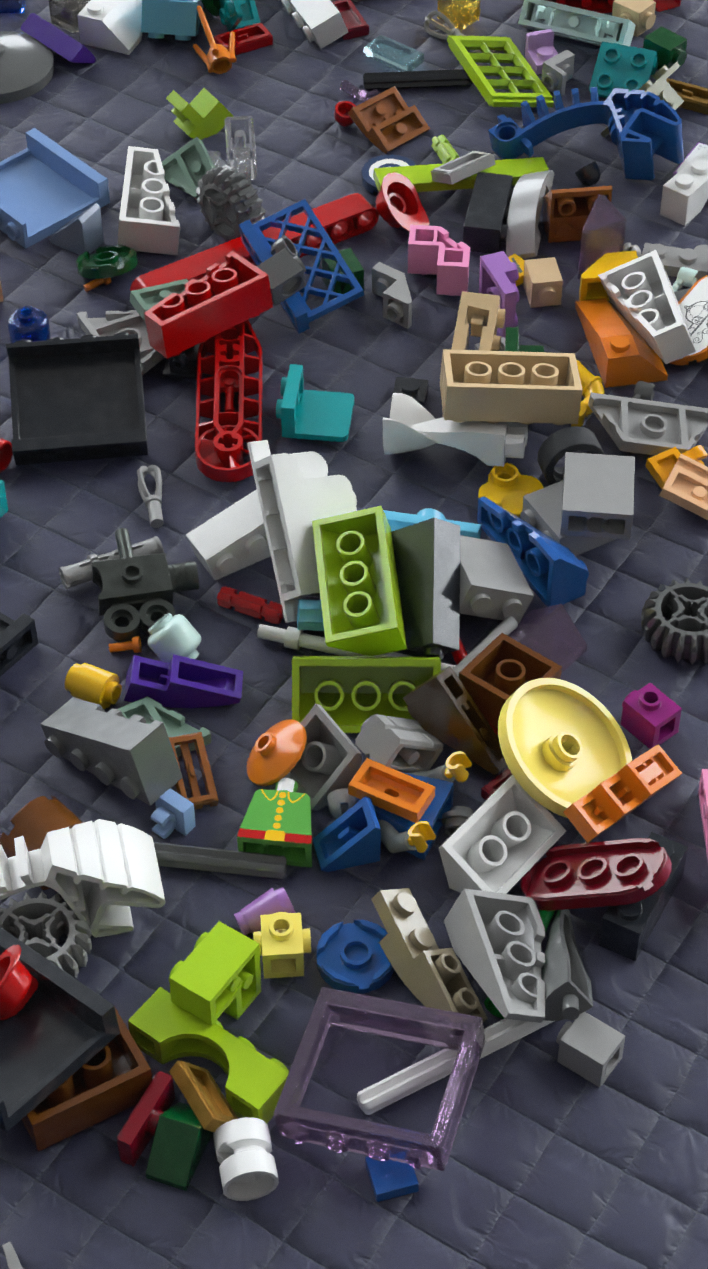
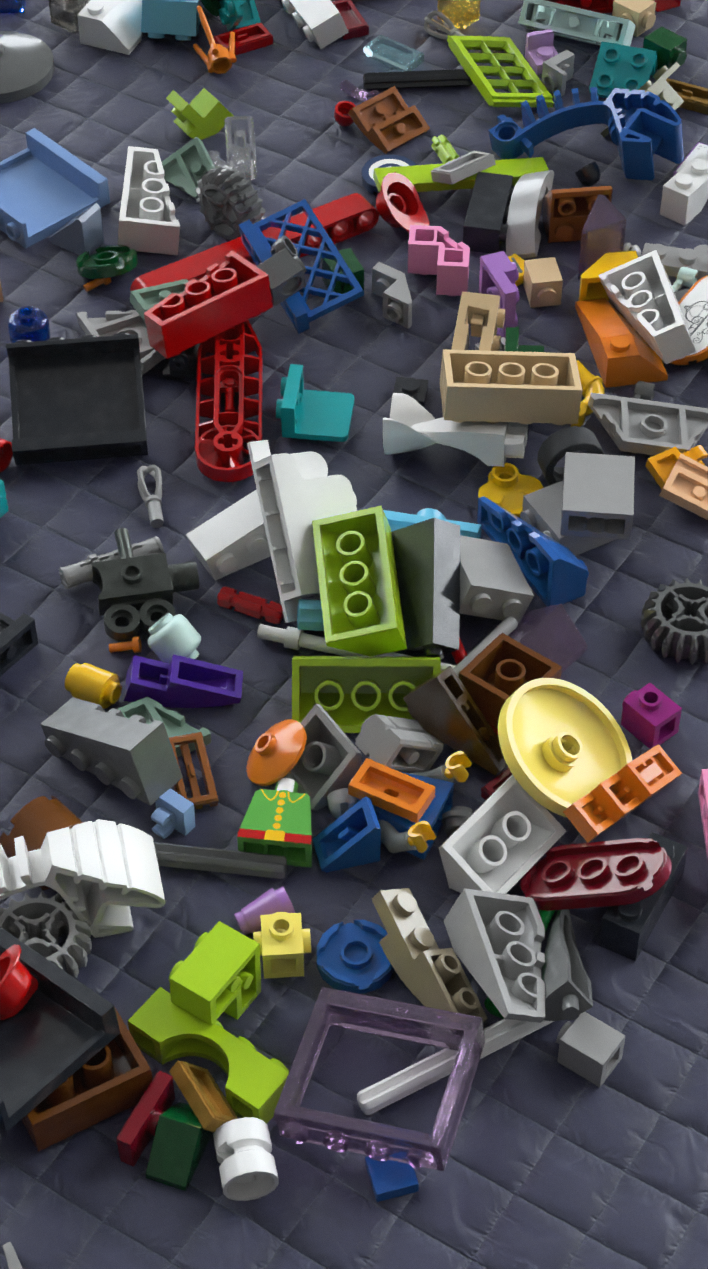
dark purple slope [21,13,96,63] -> none

